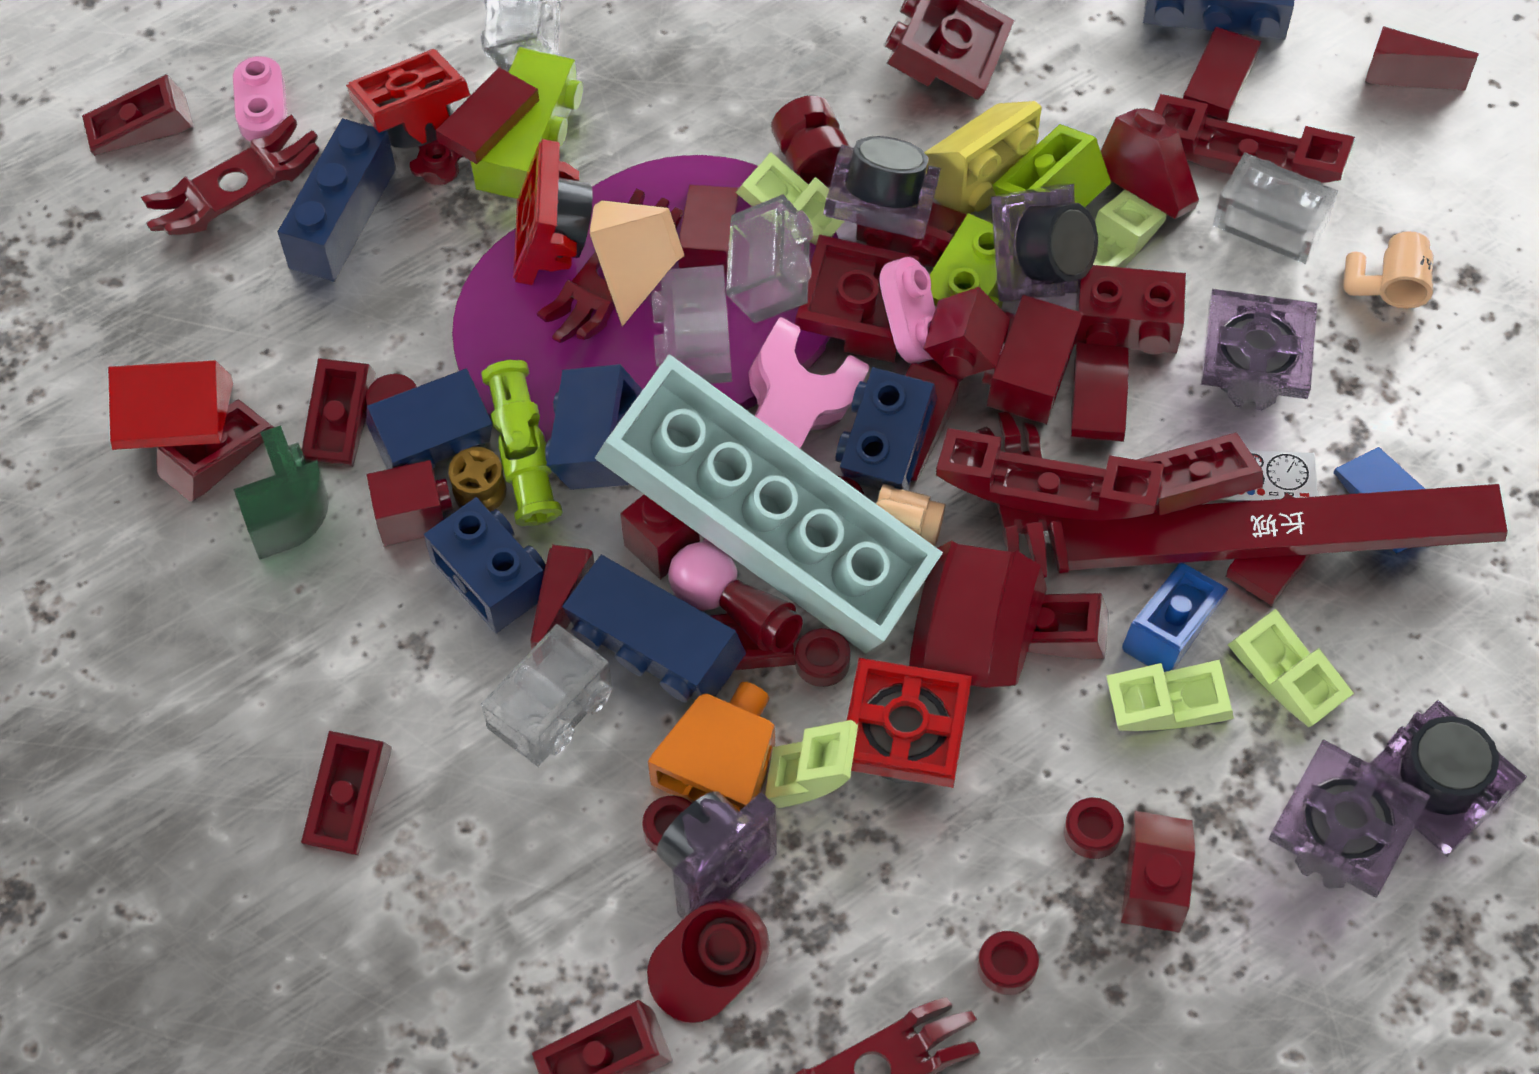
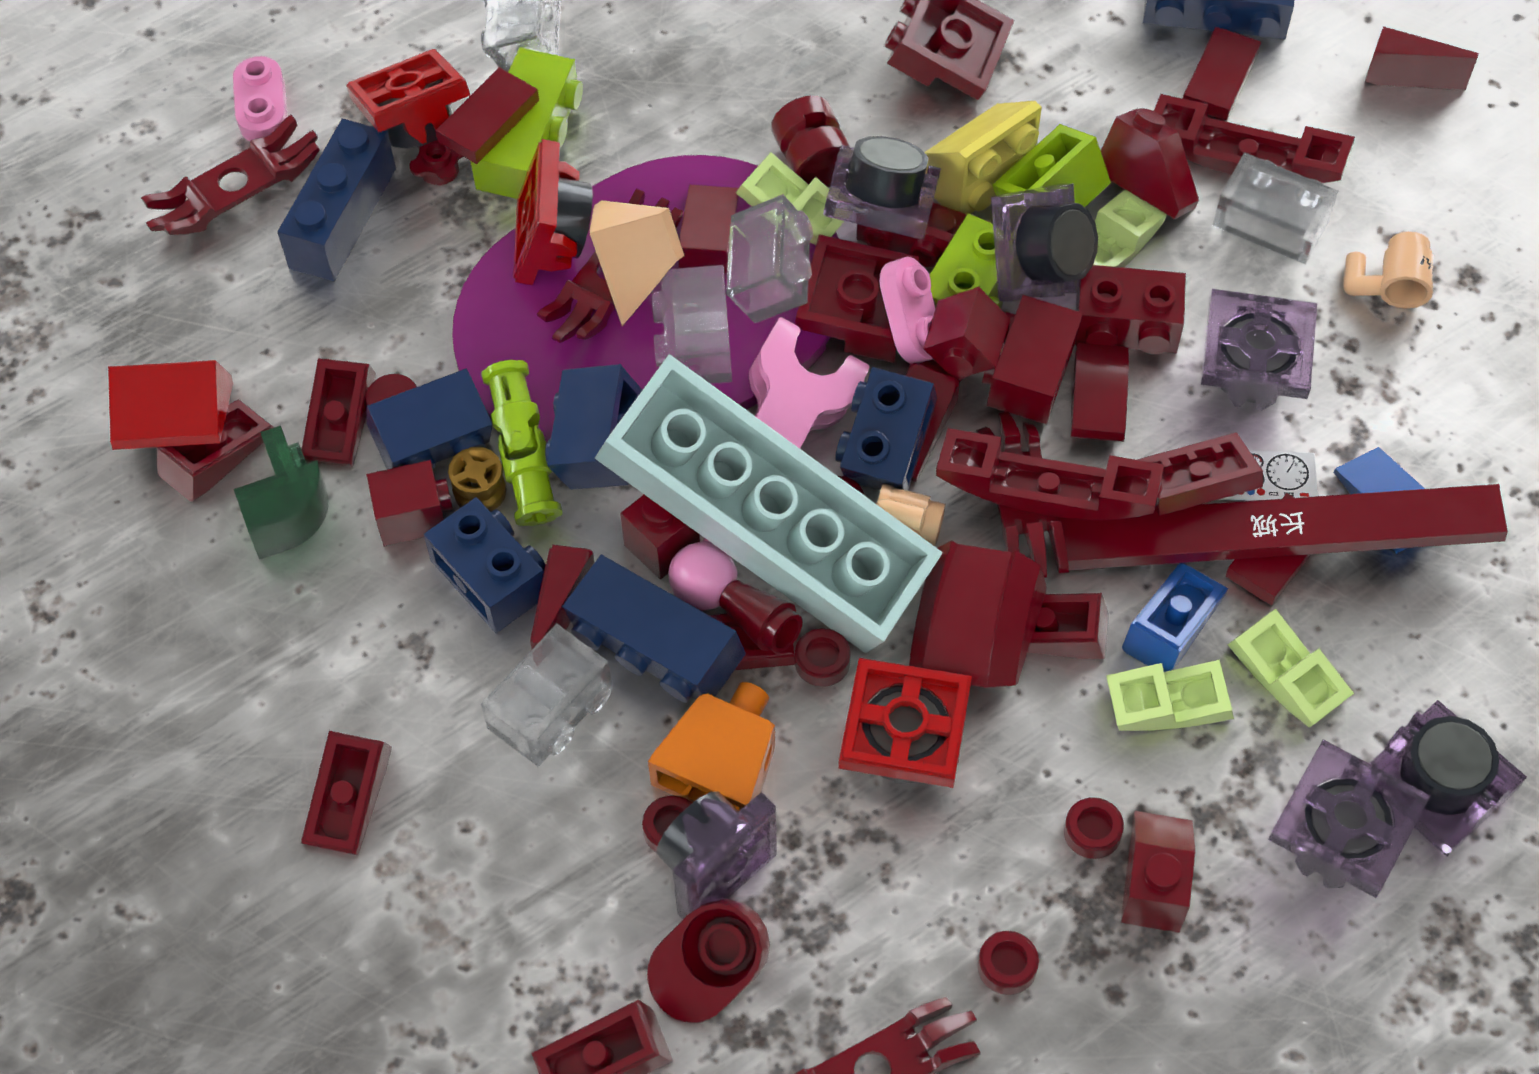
dark red slope [82,74,194,156] -> none
yellowish green slope [764,720,858,808] -> none

